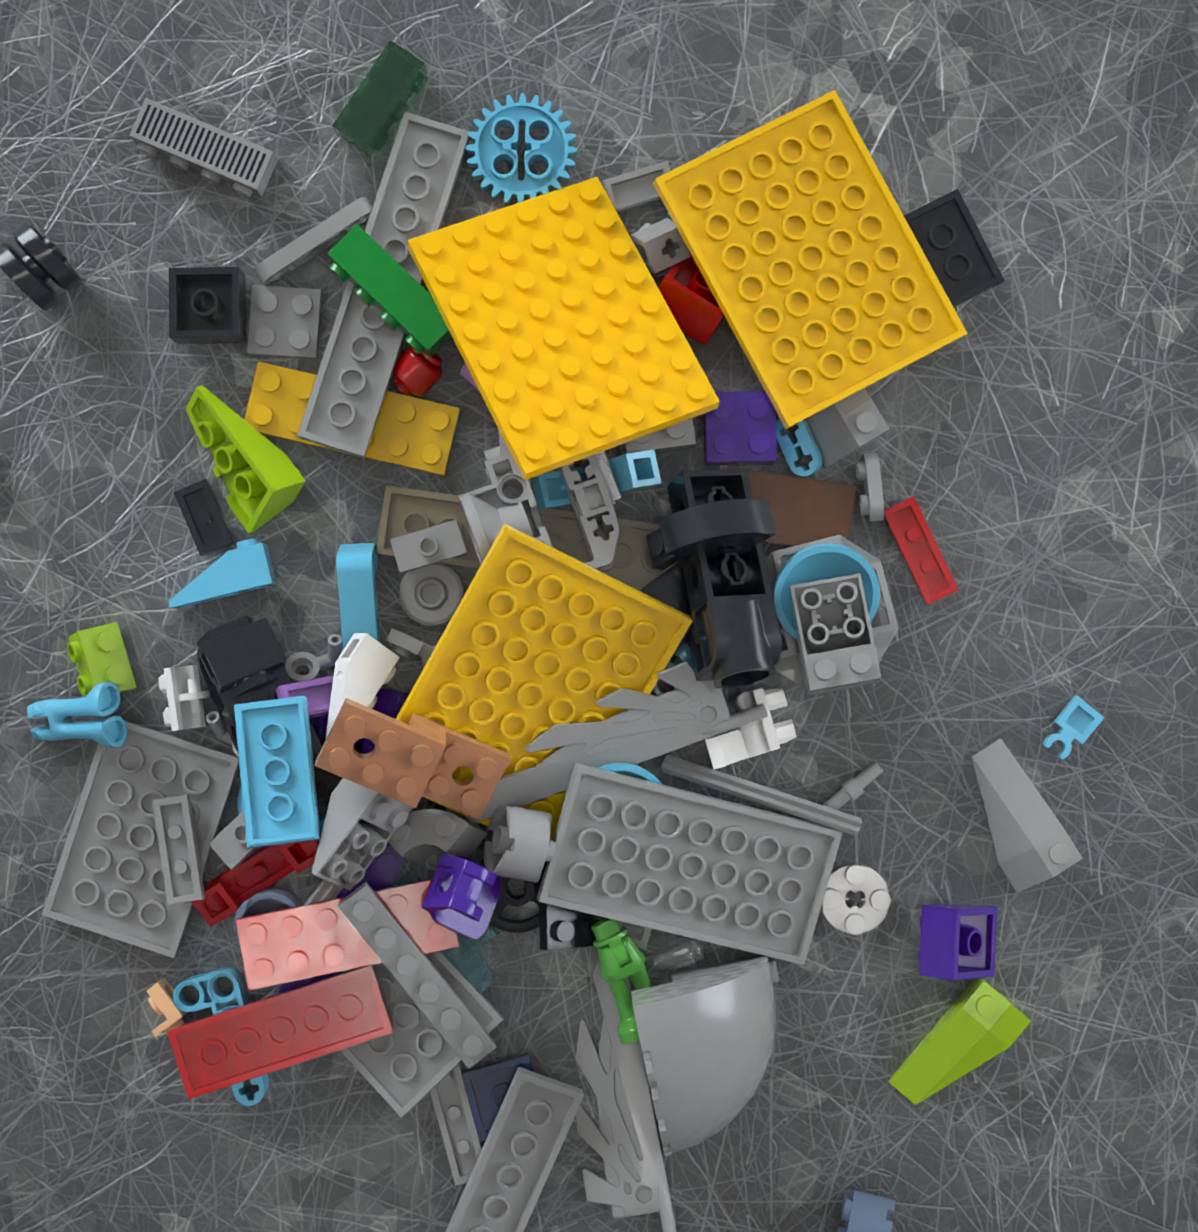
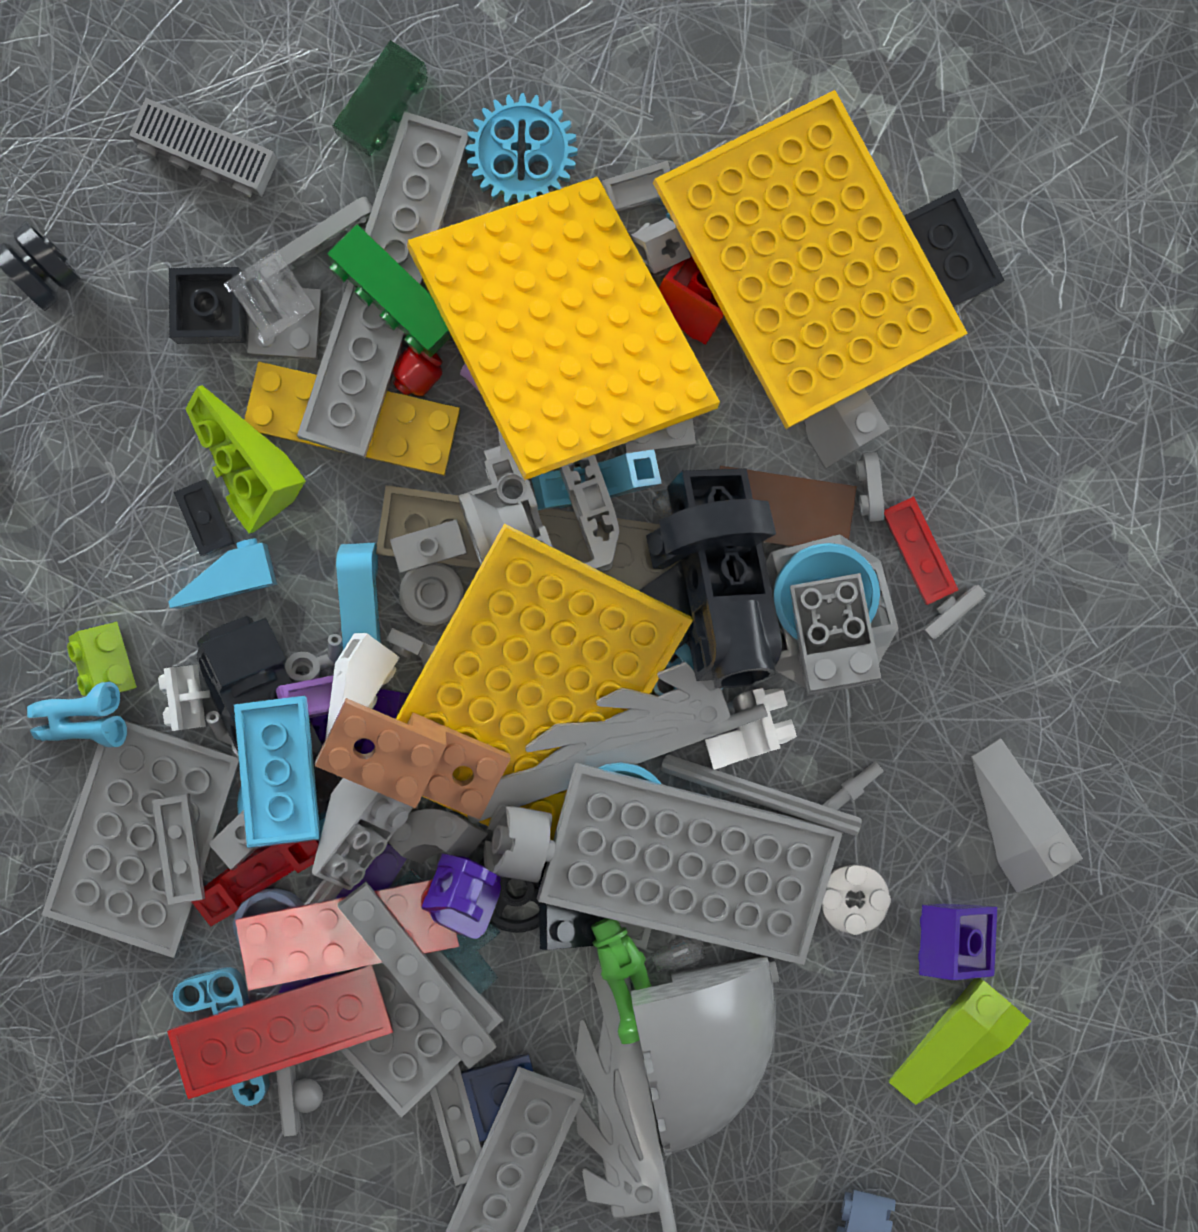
light nougat bracket [146,978,187,1037] -> none
white piece [594,451,621,504] -> none
dark purple brick [704,391,777,466] -> none
medium azure beam [776,418,823,477] -> none
medium azure plate [1043,696,1104,759] -> none
none -> clear plate [223,249,315,343]
none -> light grey tile [276,1065,323,1137]
none -> light grey plate [920,585,986,640]

